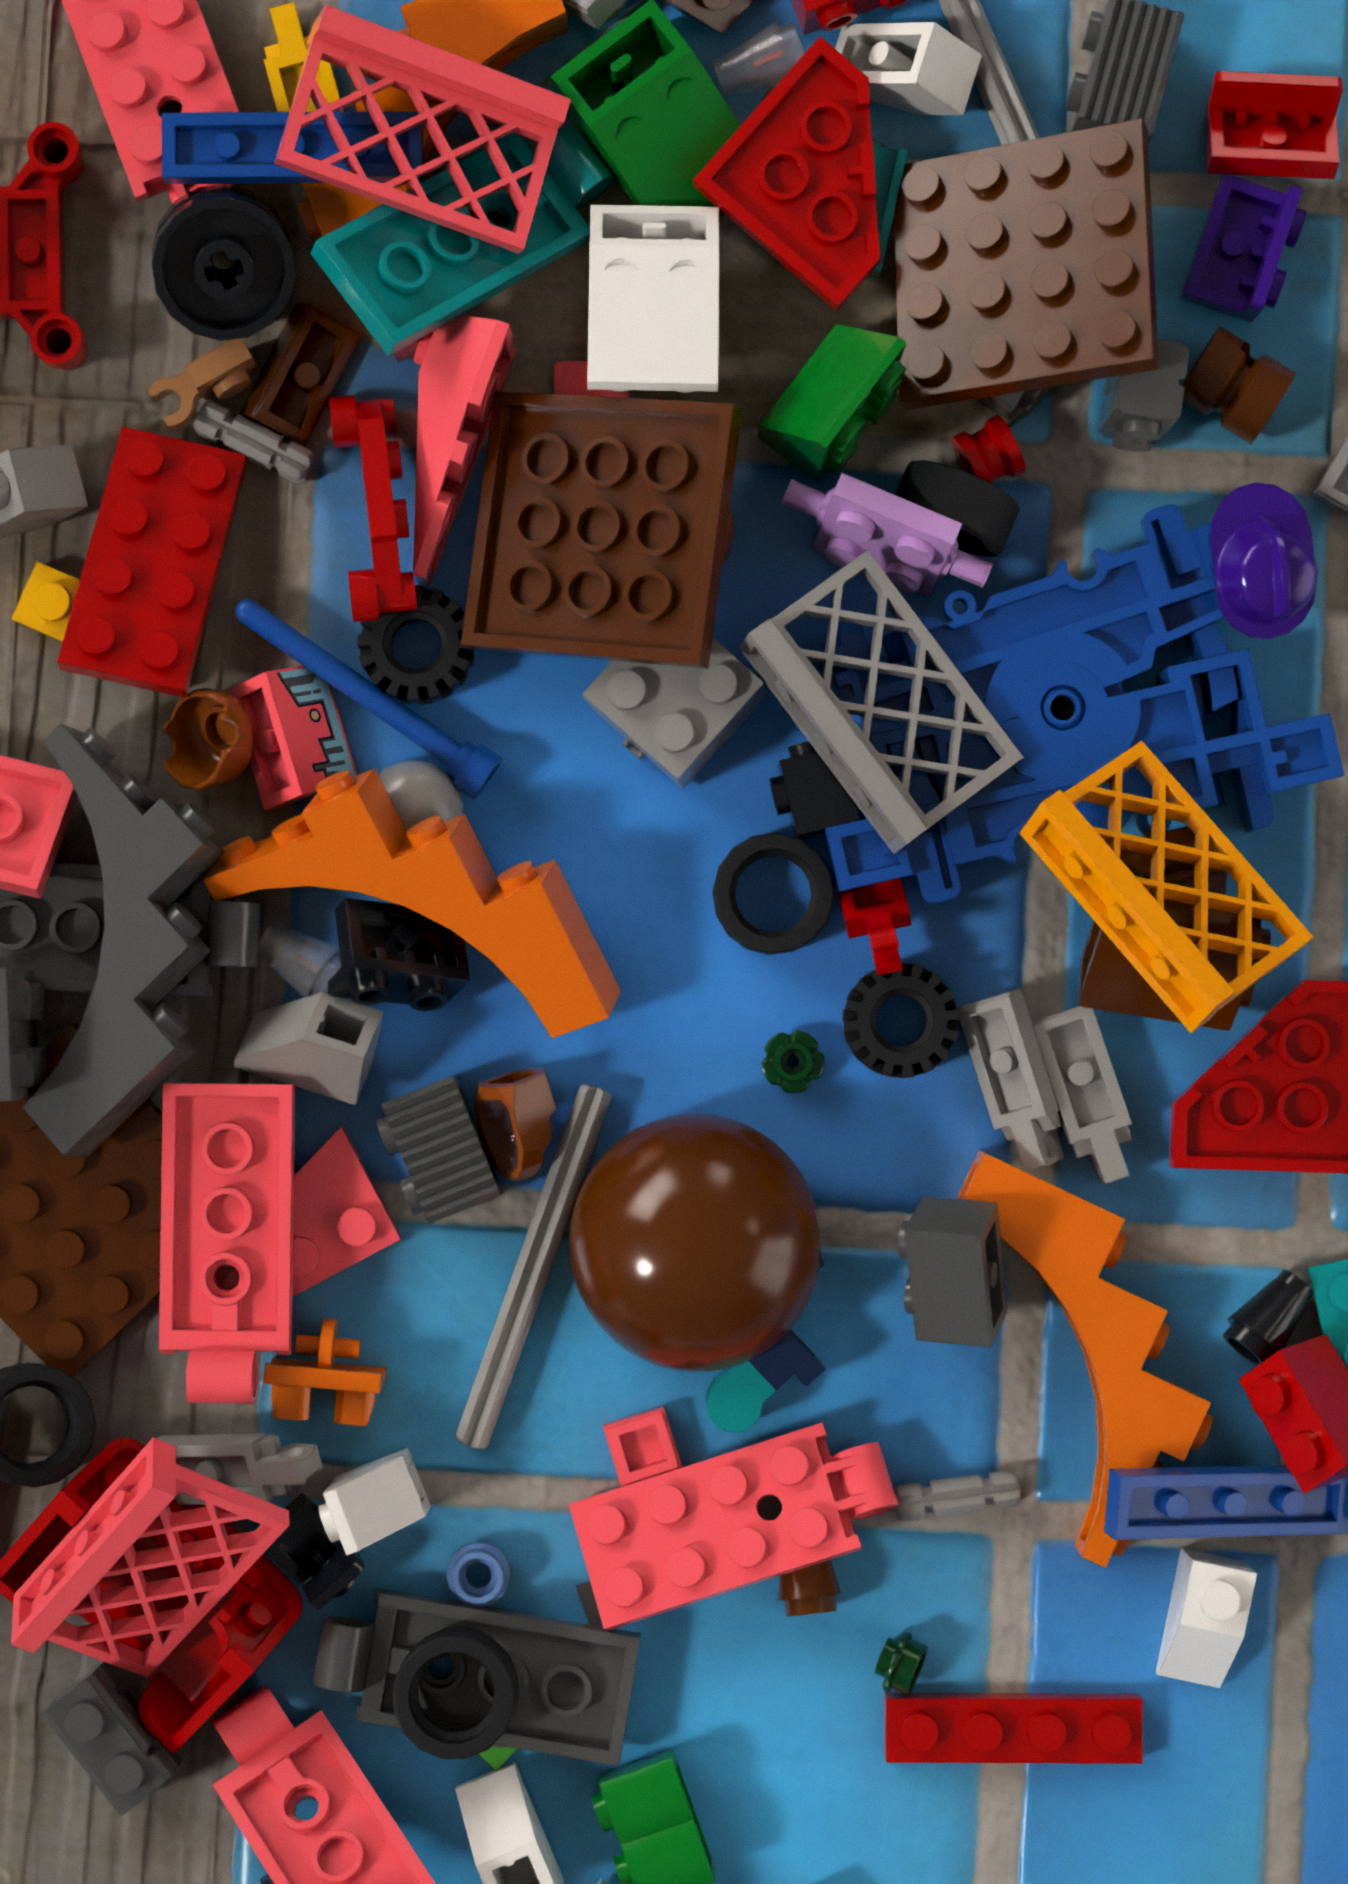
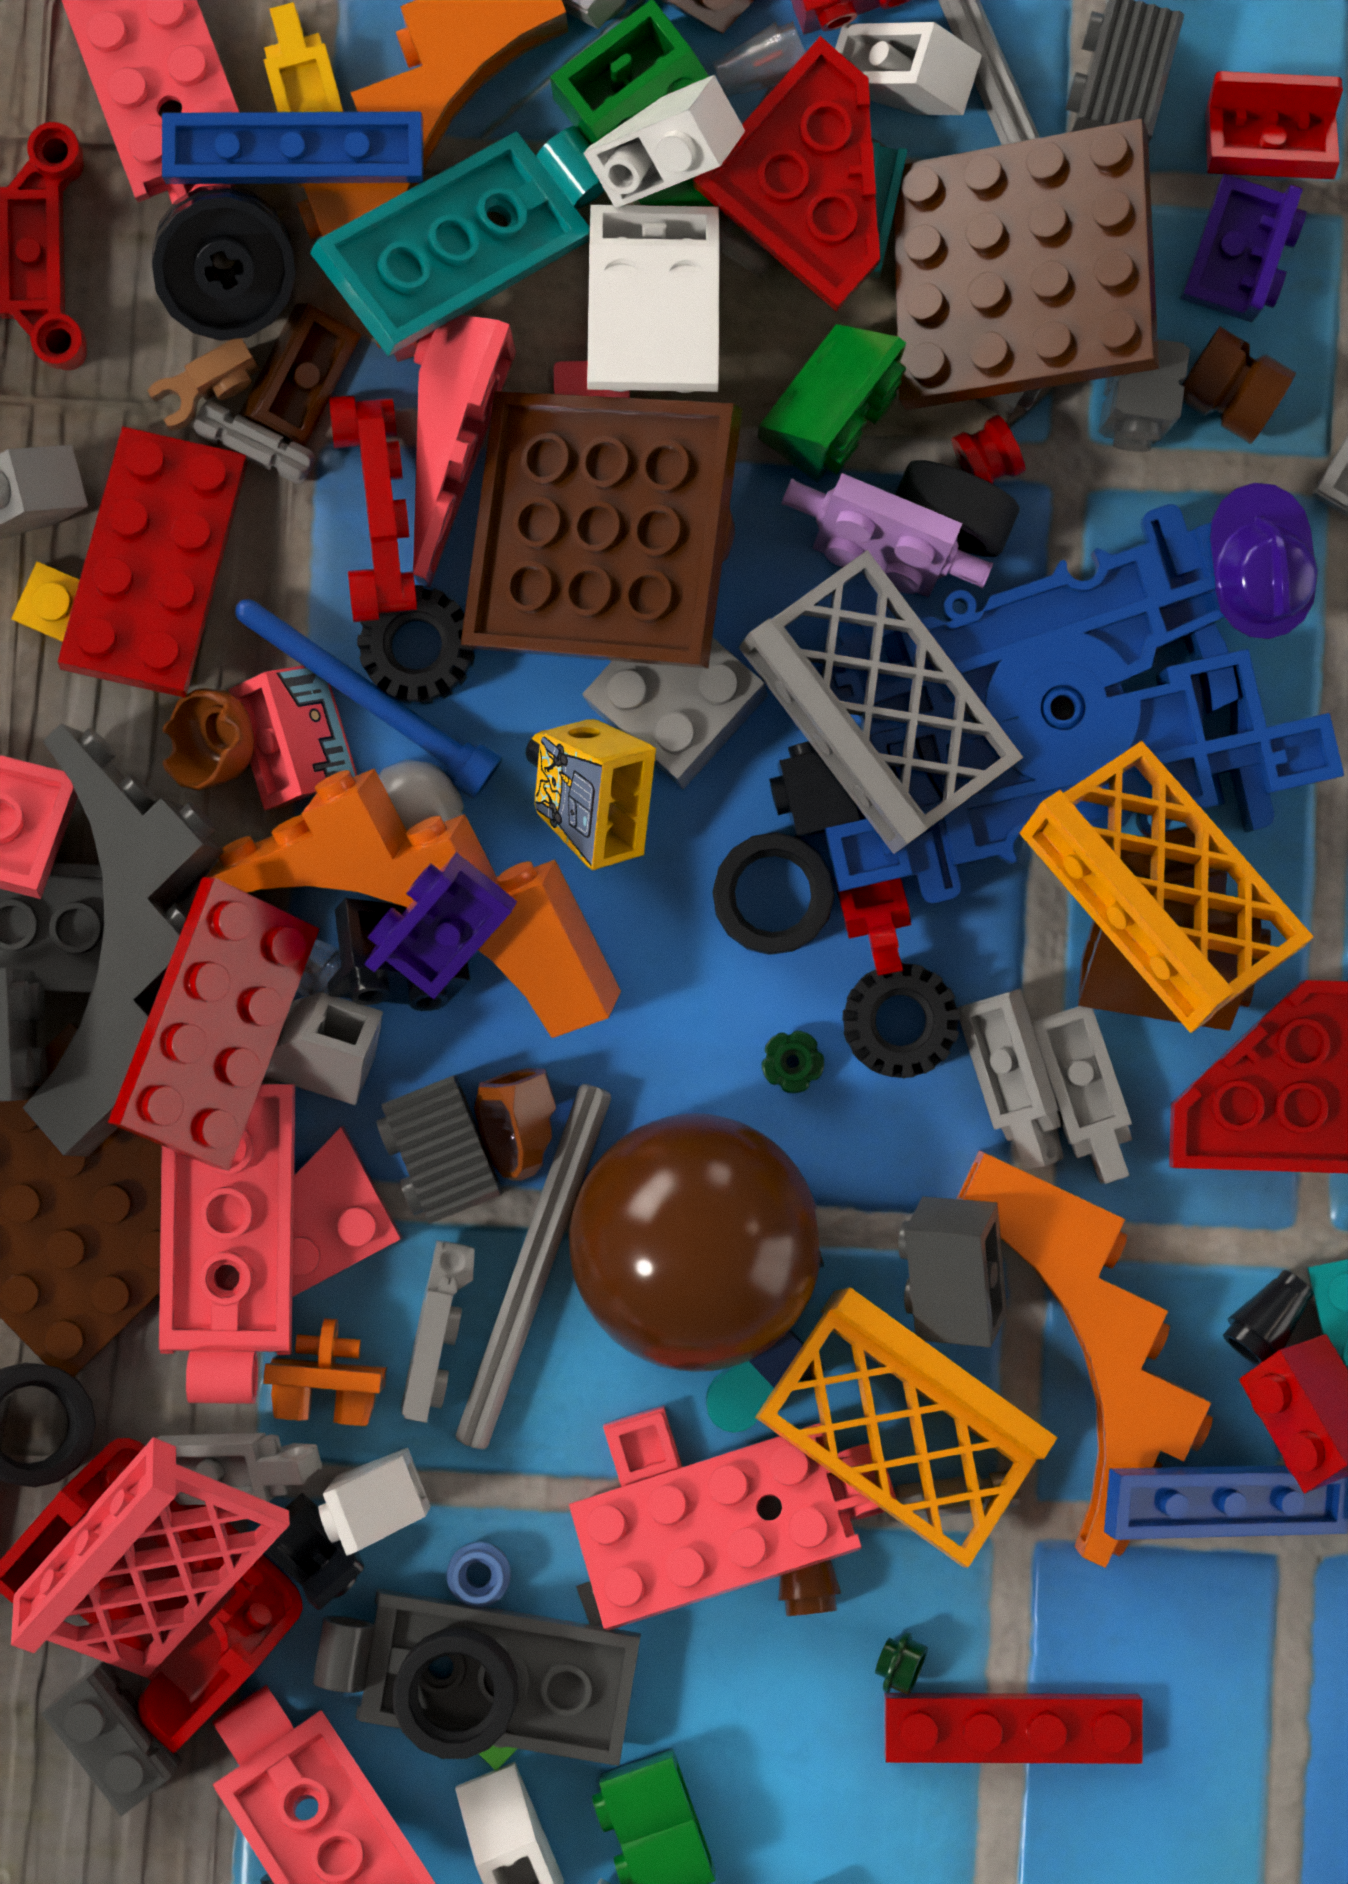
coral fence [274,4,571,254] -> none
white slope [1155,1548,1257,1688] -> none
none -> red plate [108,877,320,1171]
none -> dark purple bracket [364,852,517,999]
none -> light grey hinge [401,1240,475,1423]
none -> yellow torso [526,719,656,871]
none -> white slope [584,75,745,209]
none -> light orange fence [755,1287,1058,1568]

